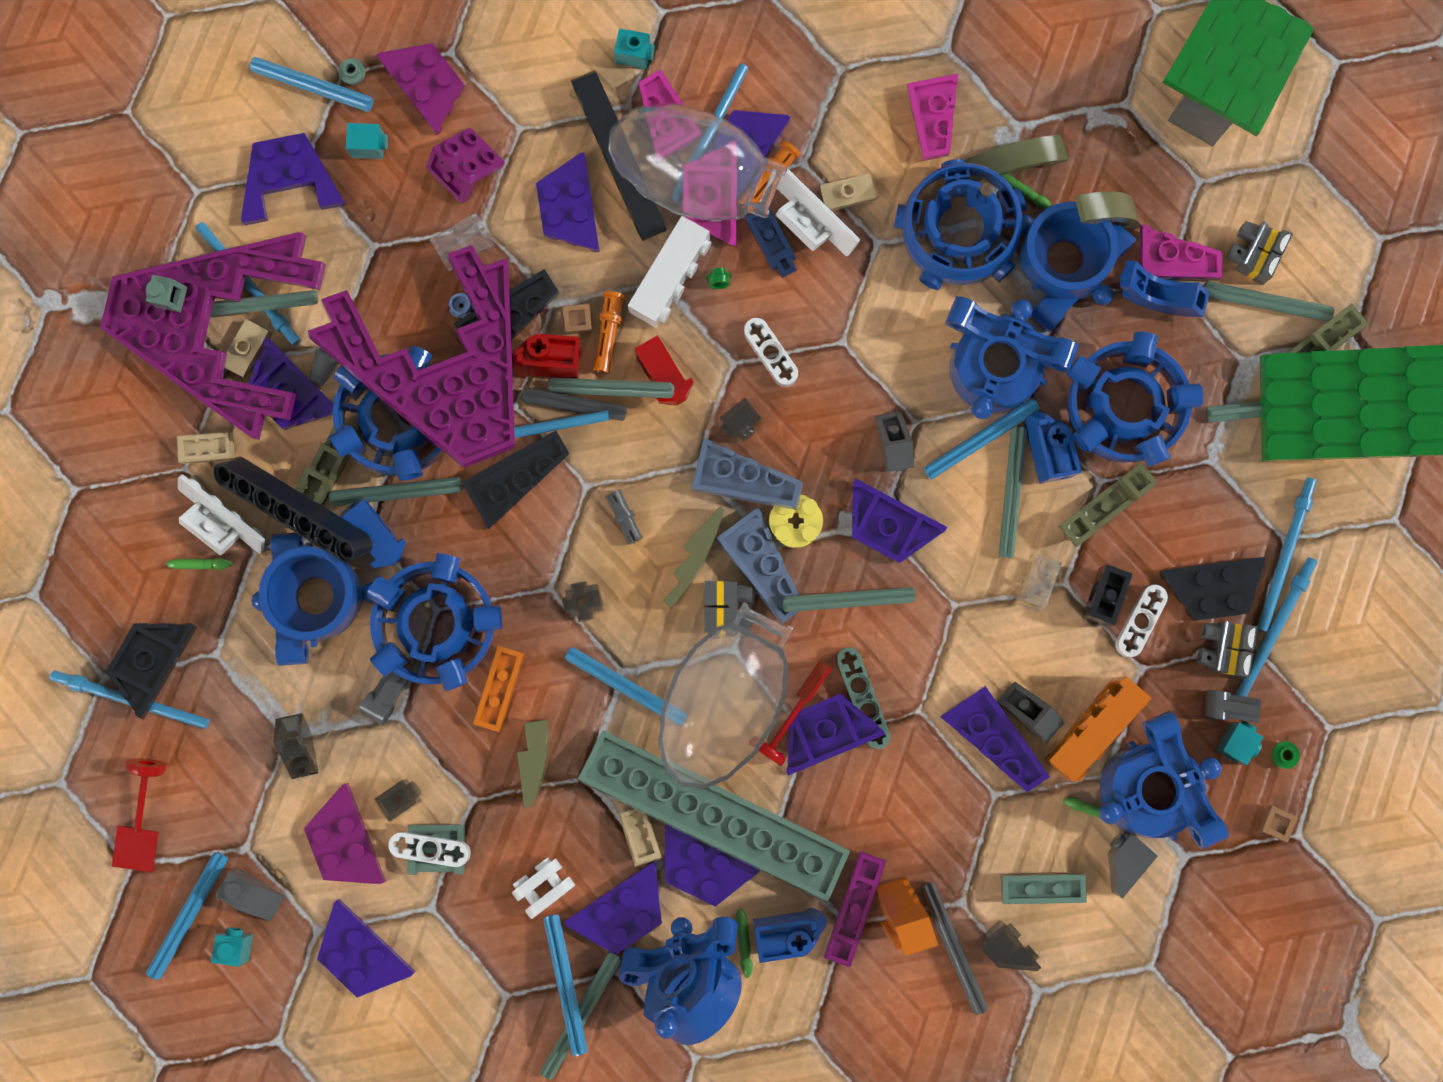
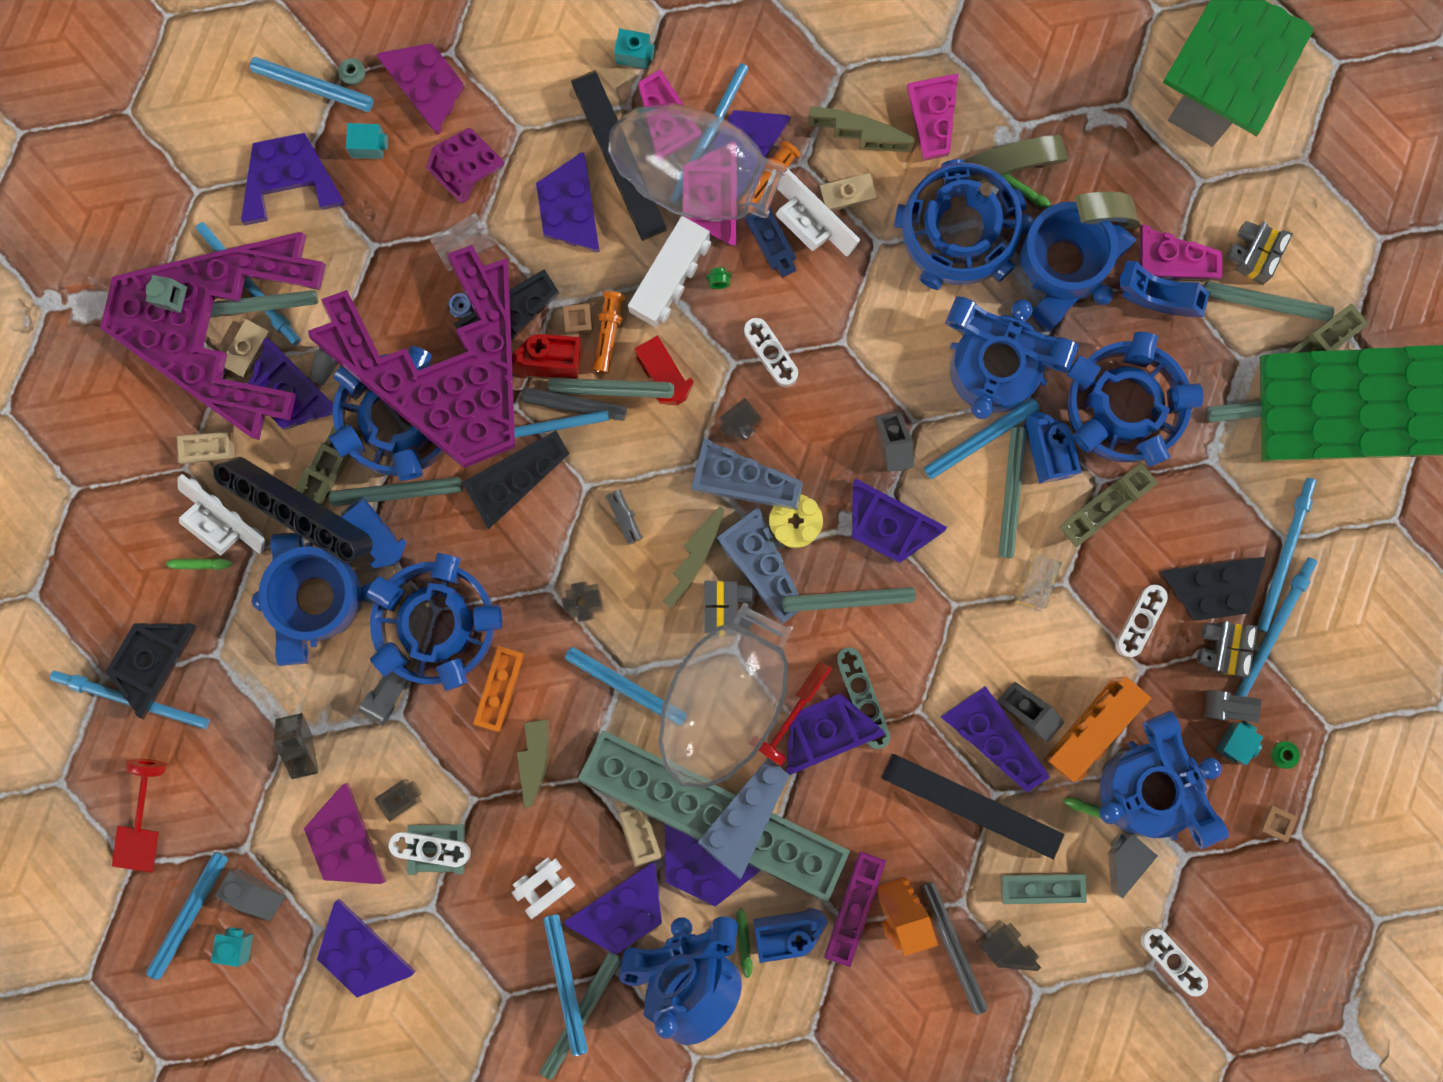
black brick [1082,564,1133,627] -> none
none -> sand blue wing [698,758,789,879]
none -> olive slope [808,106,914,153]
none -> black beam [881,753,1065,860]
none -> white beam [1140,927,1208,996]

